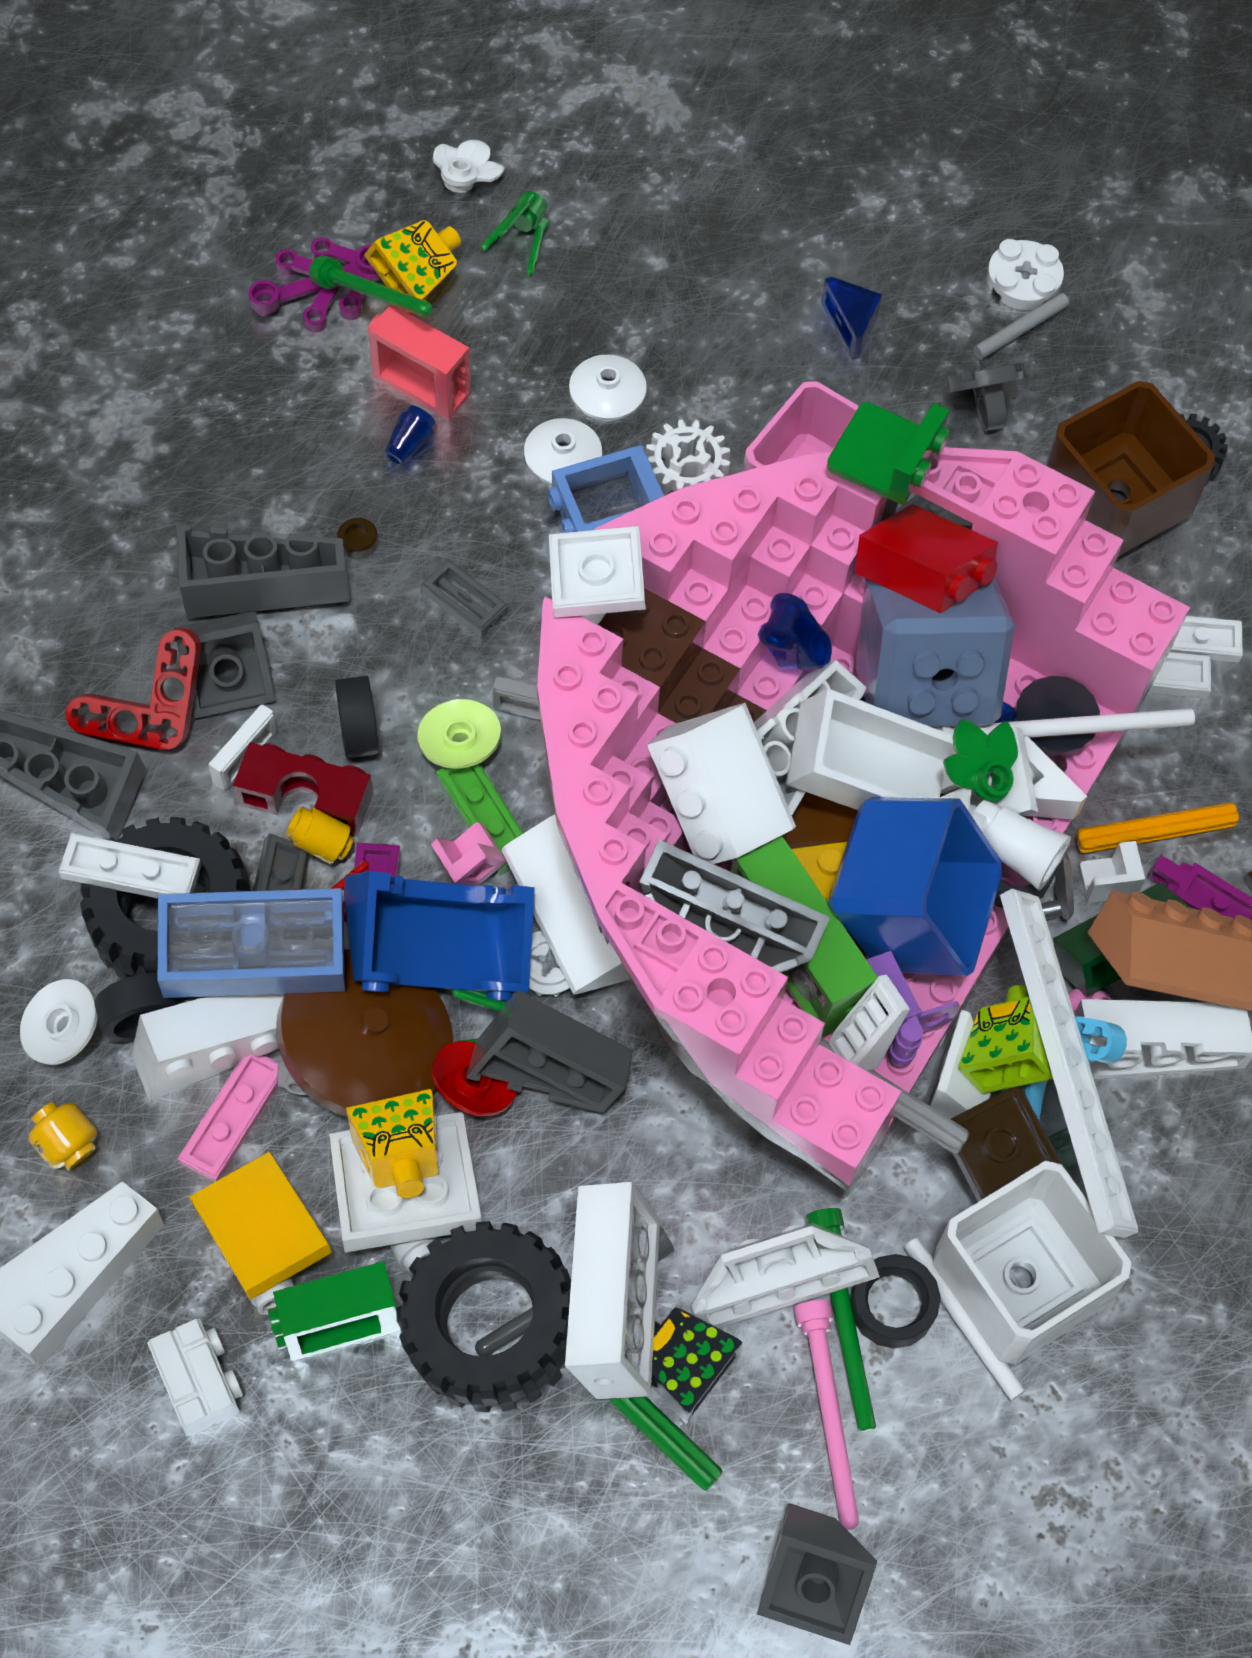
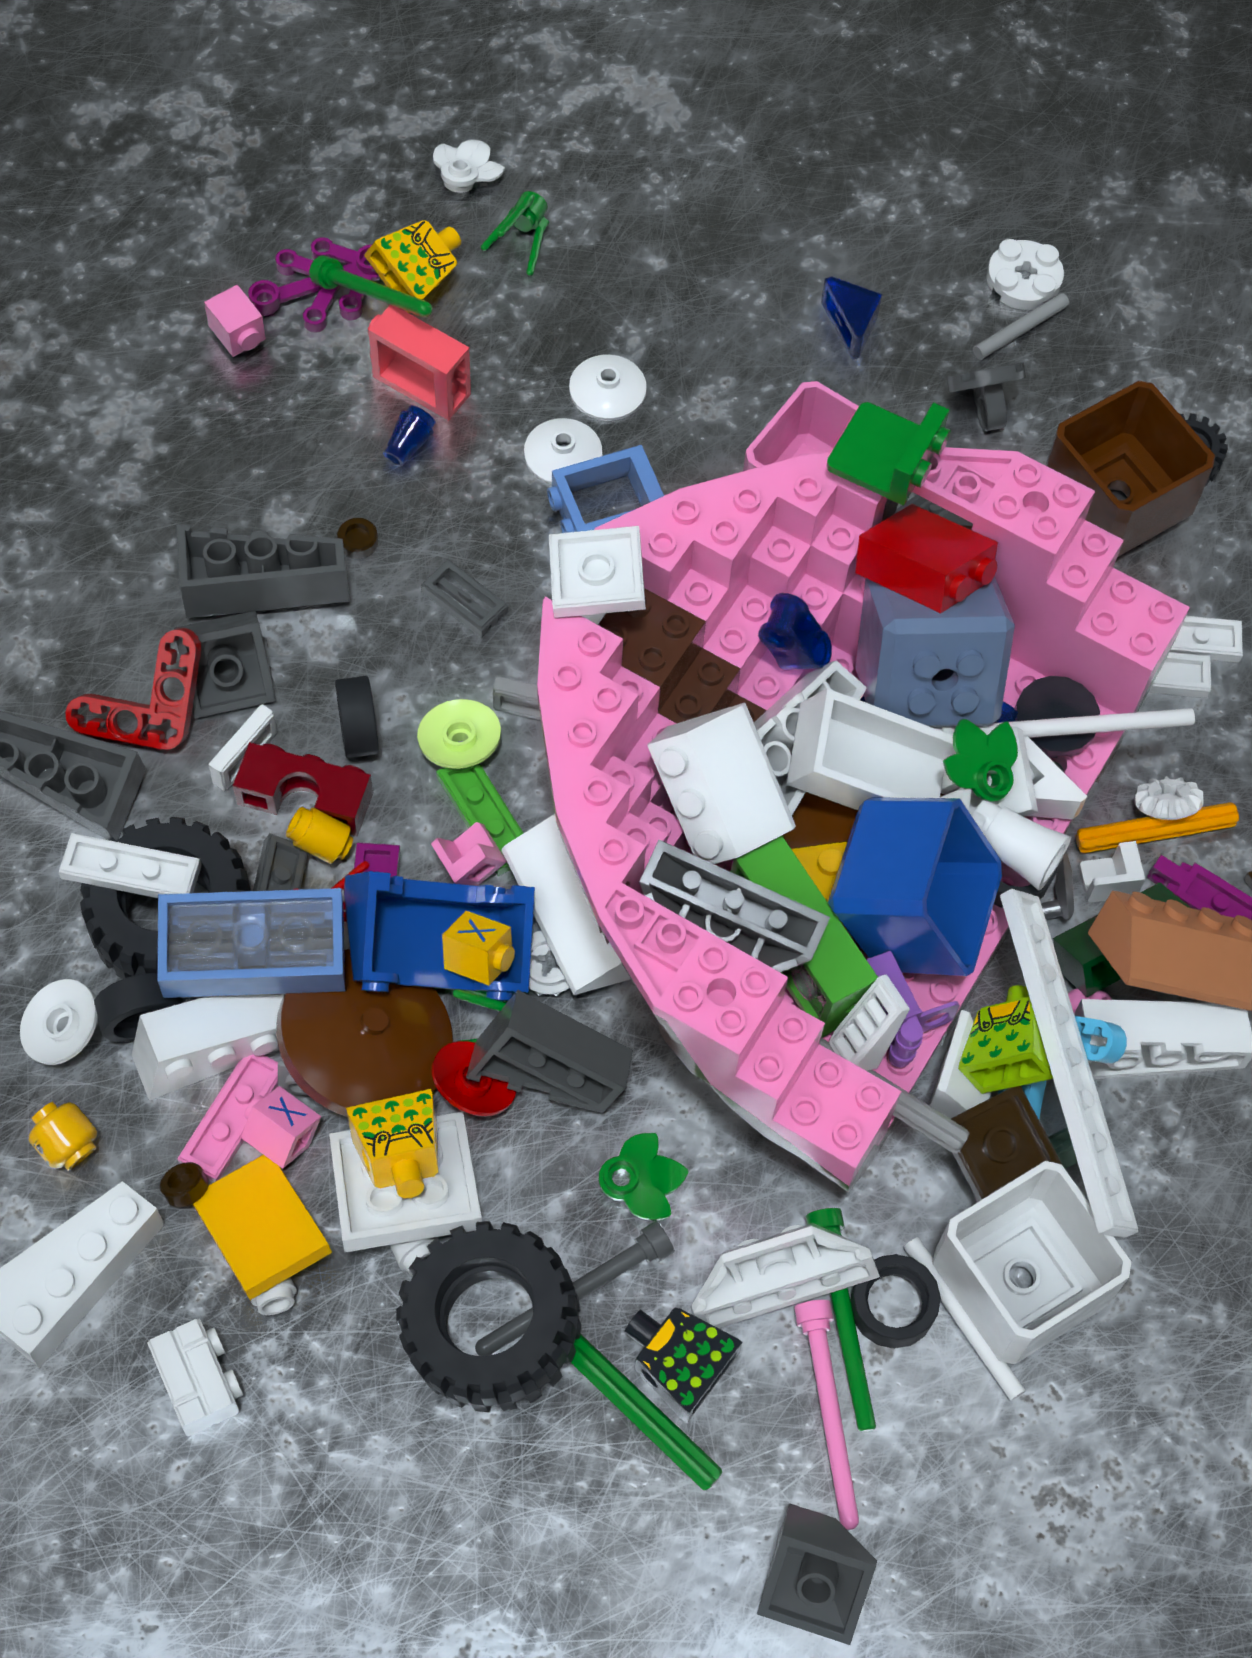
green window [267,1261,400,1361] -> none
white brick [565,1182,660,1399] -> none
white gear [646,419,730,495] -> none
none -> dark brown tile [160,1162,208,1207]
none -> bright pink brick [204,284,266,357]
none -> bright pink brick [241,1086,321,1169]
none -> yellow brick [442,911,515,986]
none -> green plate [598,1133,688,1221]
none -> white gear [1135,776,1203,820]

